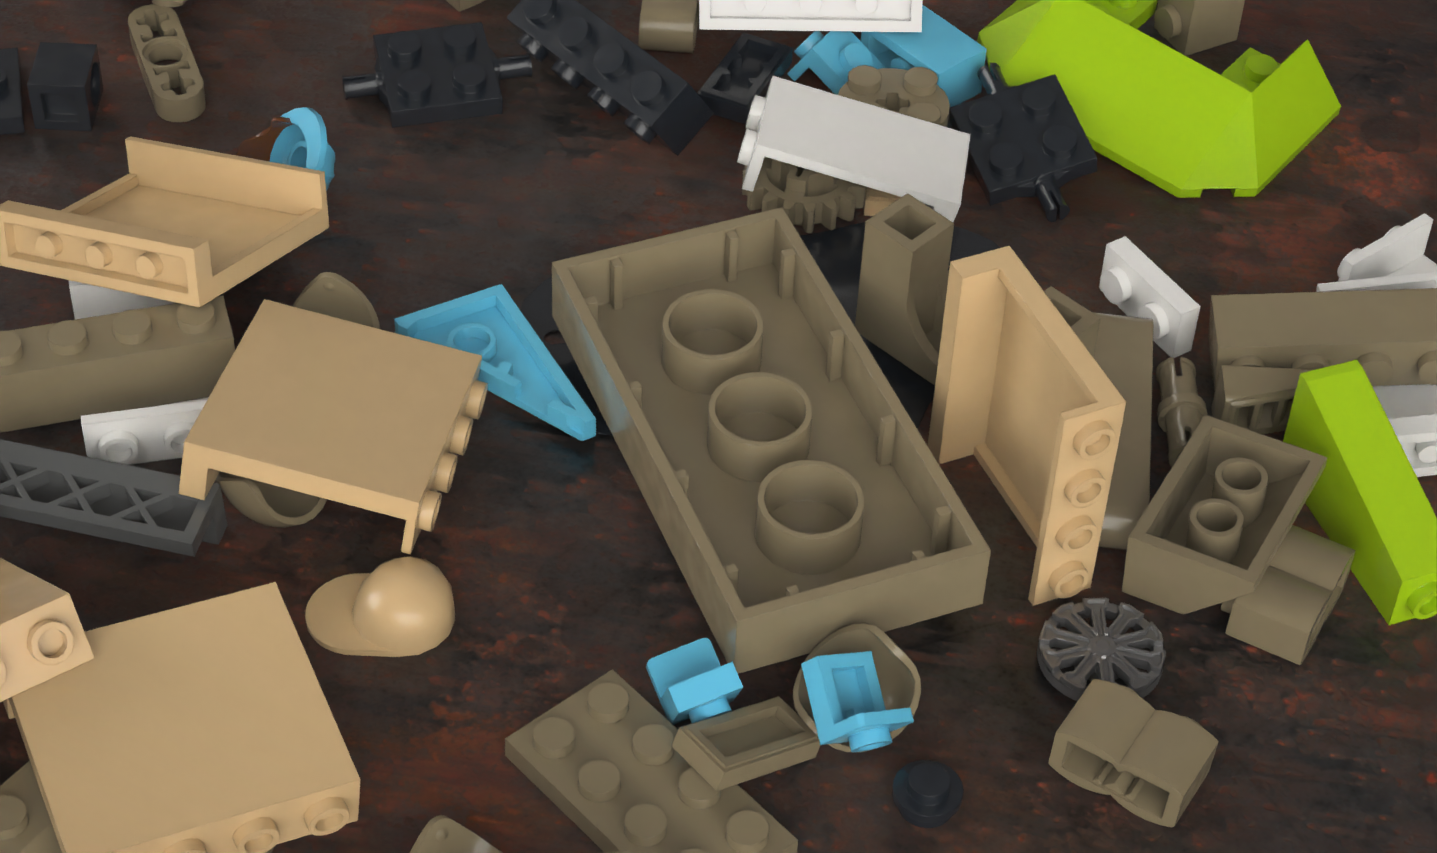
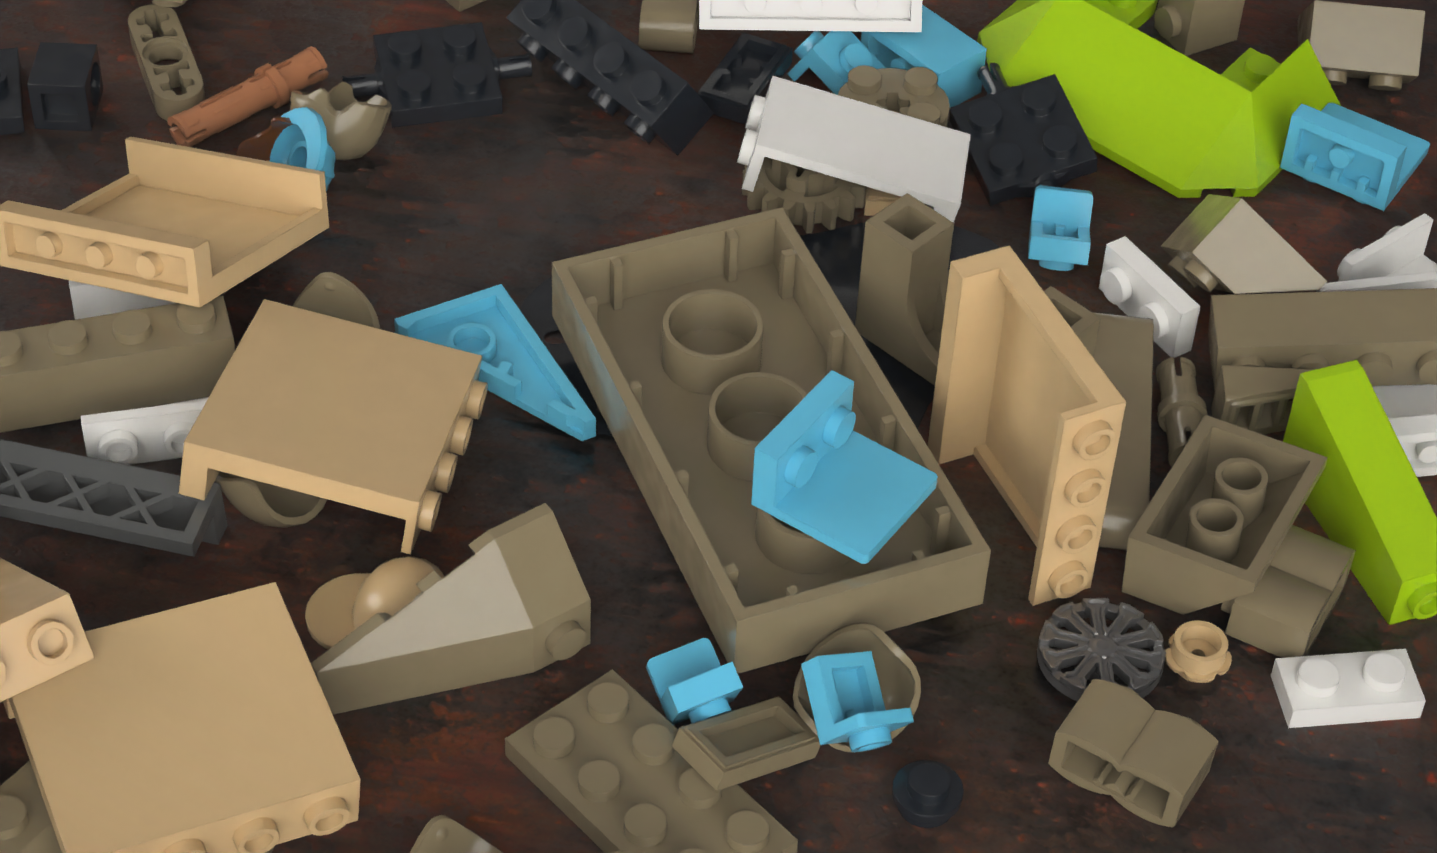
none -> nougat pin [167,46,329,147]
none -> dark tan hair [289,82,392,161]
none -> dark tan wedge [311,503,591,714]
none -> medium azure bracket [751,370,938,564]
none -> medium azure bracket [1028,185,1093,271]
none -> slope [1161,194,1327,294]
none -> tan plate [1165,620,1232,683]
none -> white plate [1271,649,1426,728]
none -> medium azure bracket [1280,103,1430,211]
none -> dark tan slope [1297,0,1425,91]

